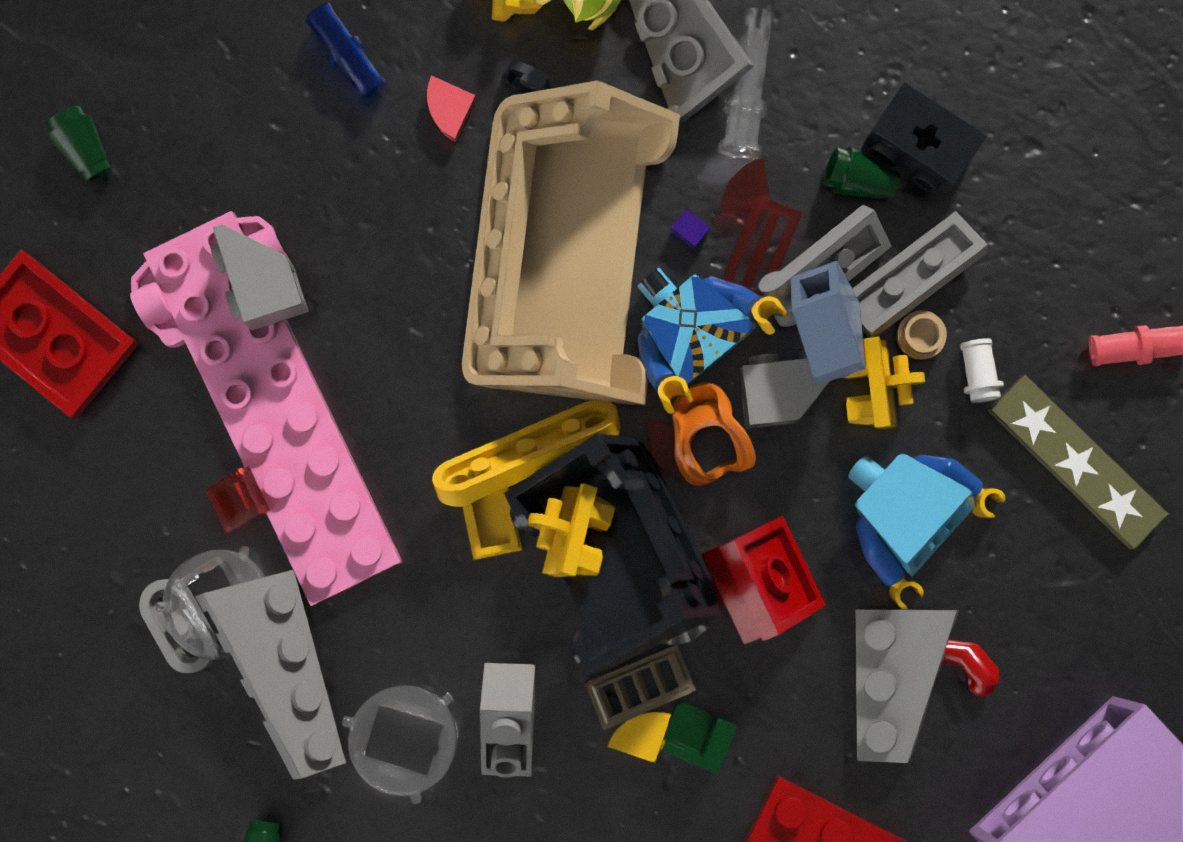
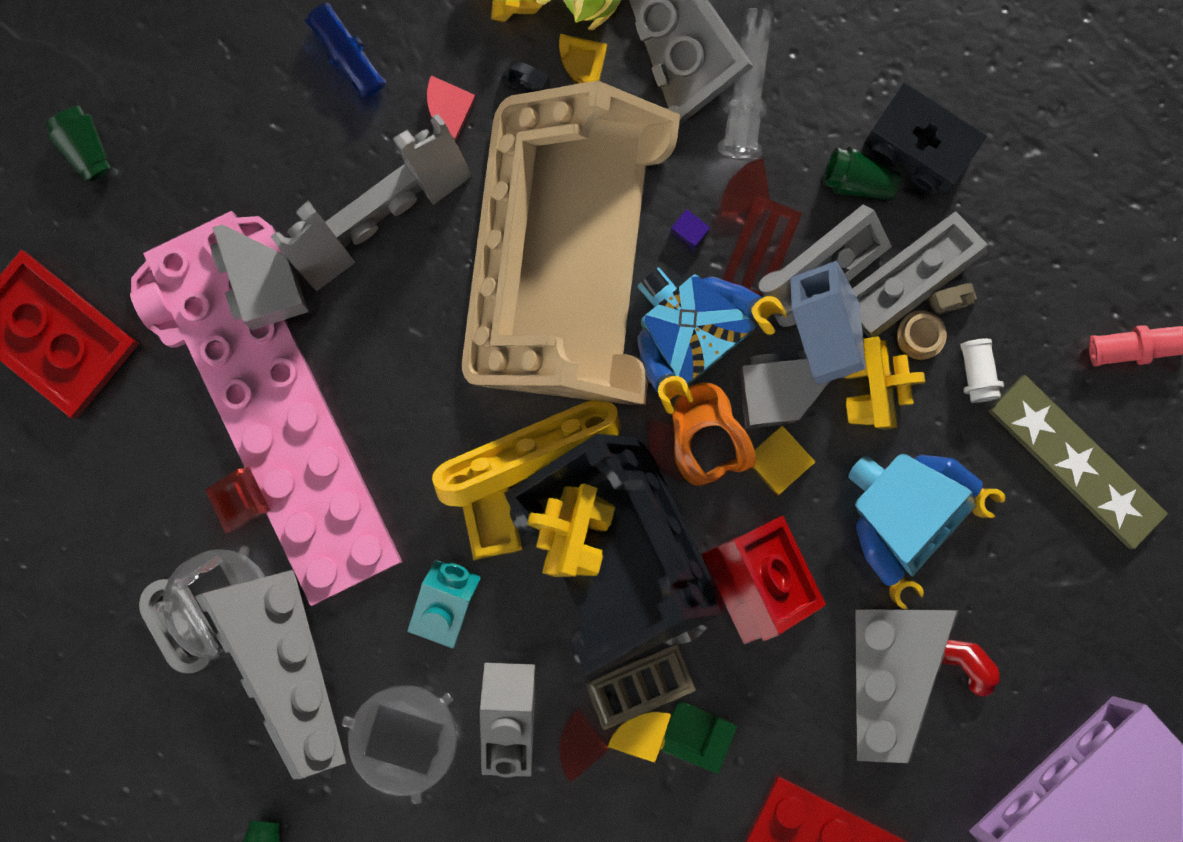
none -> light grey wedge [271,114,472,291]
none -> teal bracket [407,560,480,649]
none -> yellow tile [559,34,607,84]
none -> clear red tile [559,710,609,782]
none -> yellow tile [752,425,815,495]
none -> dark tan tile [925,283,978,316]

